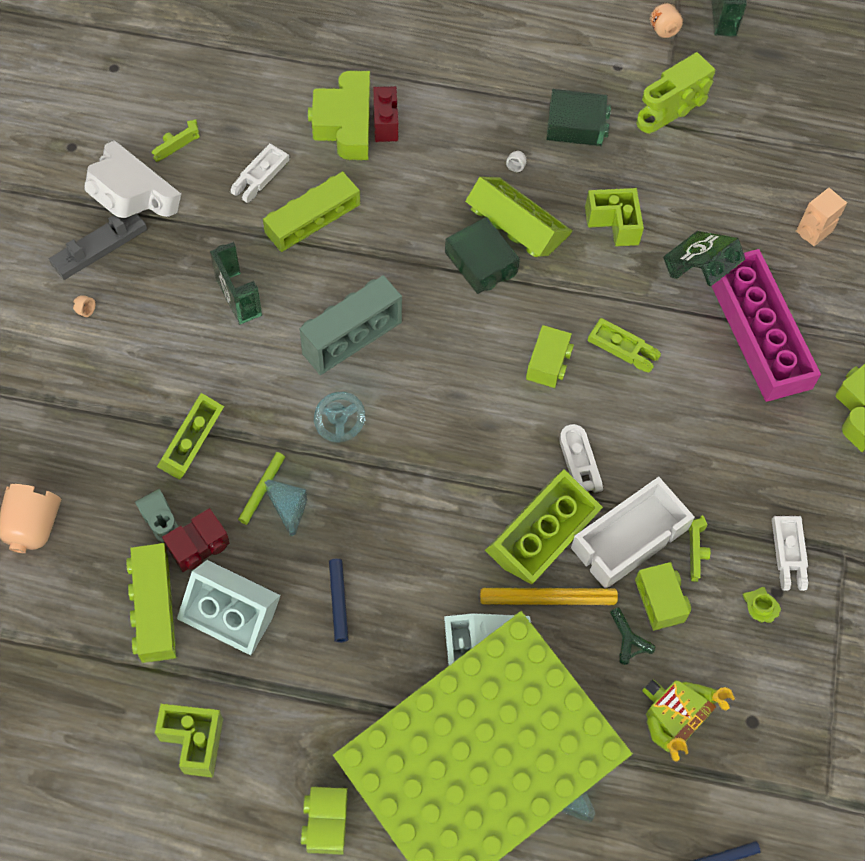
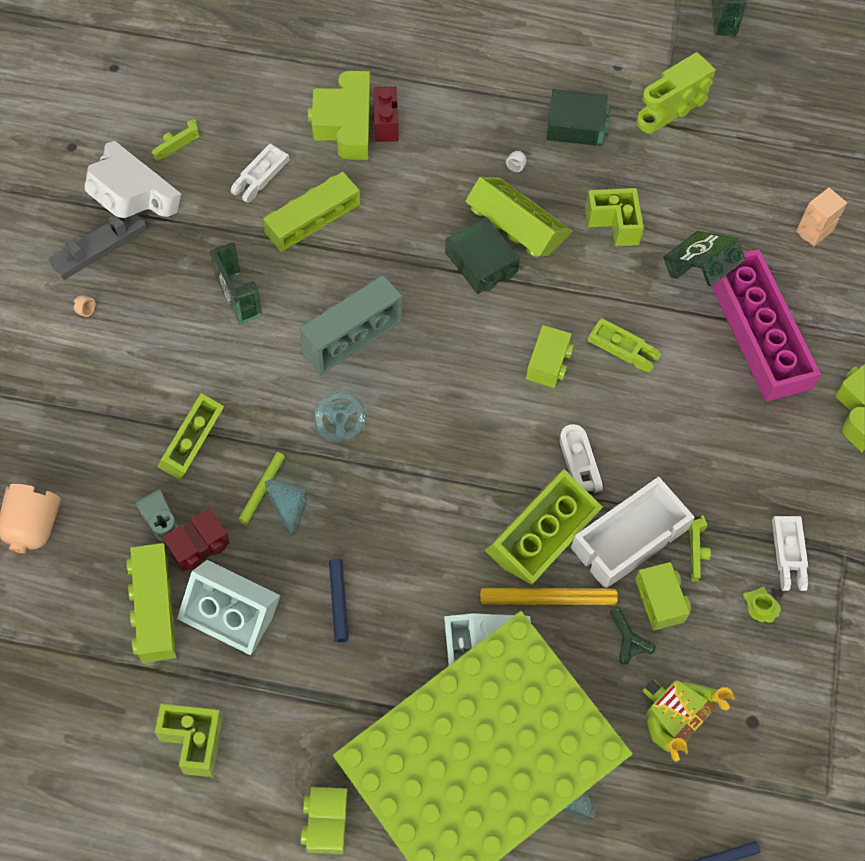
light nougat head [650,4,683,38] -> none

